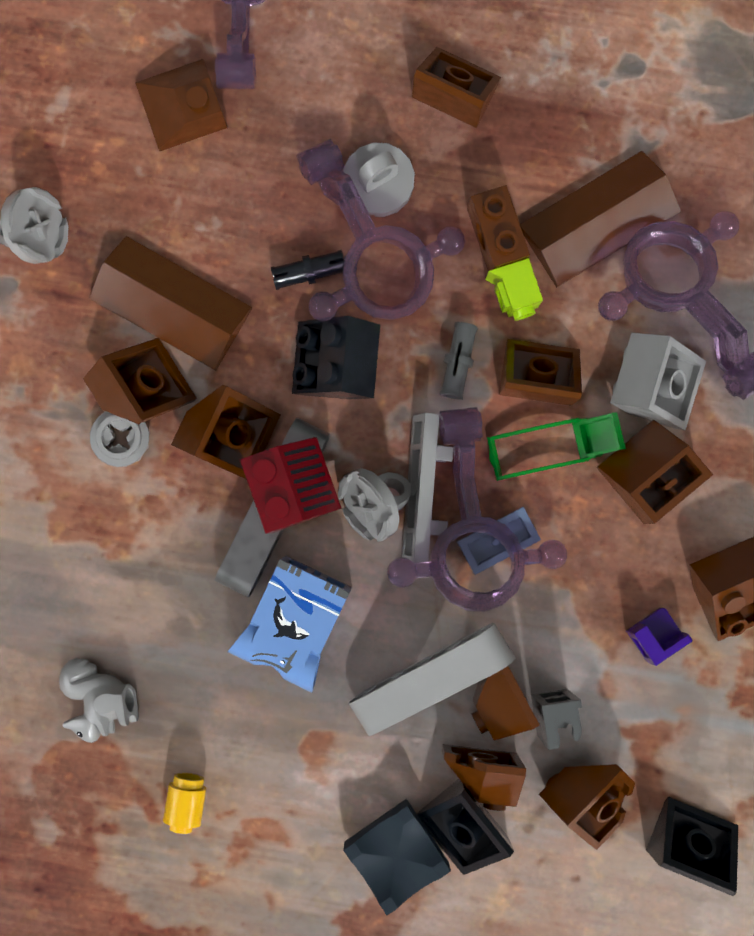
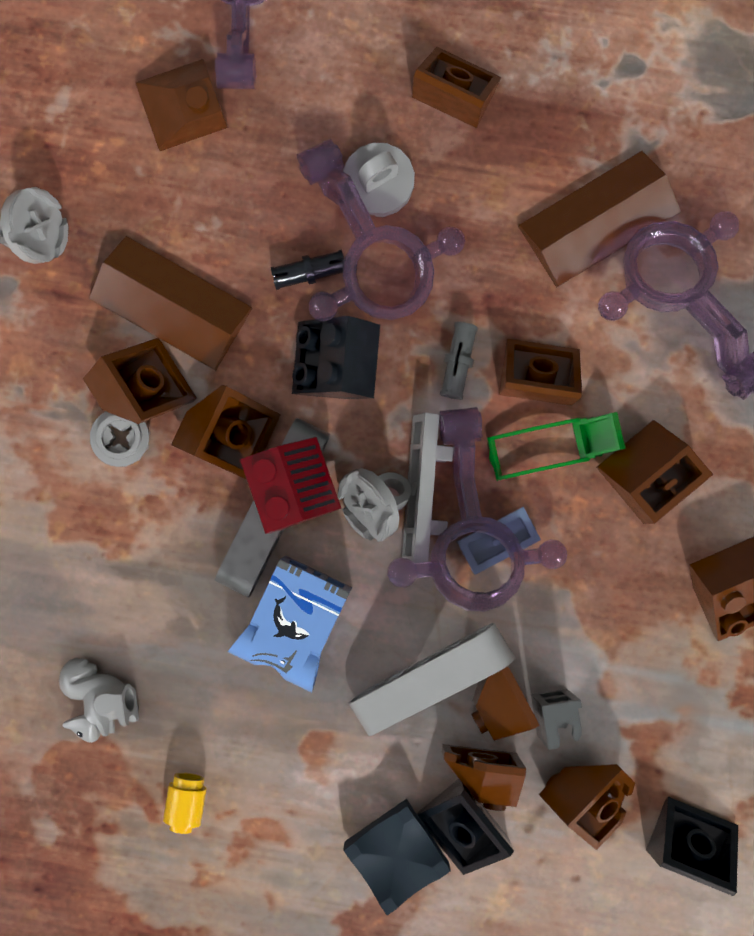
reddish brown brick [467,185,530,272] -> none
lime window [485,258,543,321] -> none
light grey slope [610,333,706,430] -> none
dark purple panel [626,608,693,666] -> none

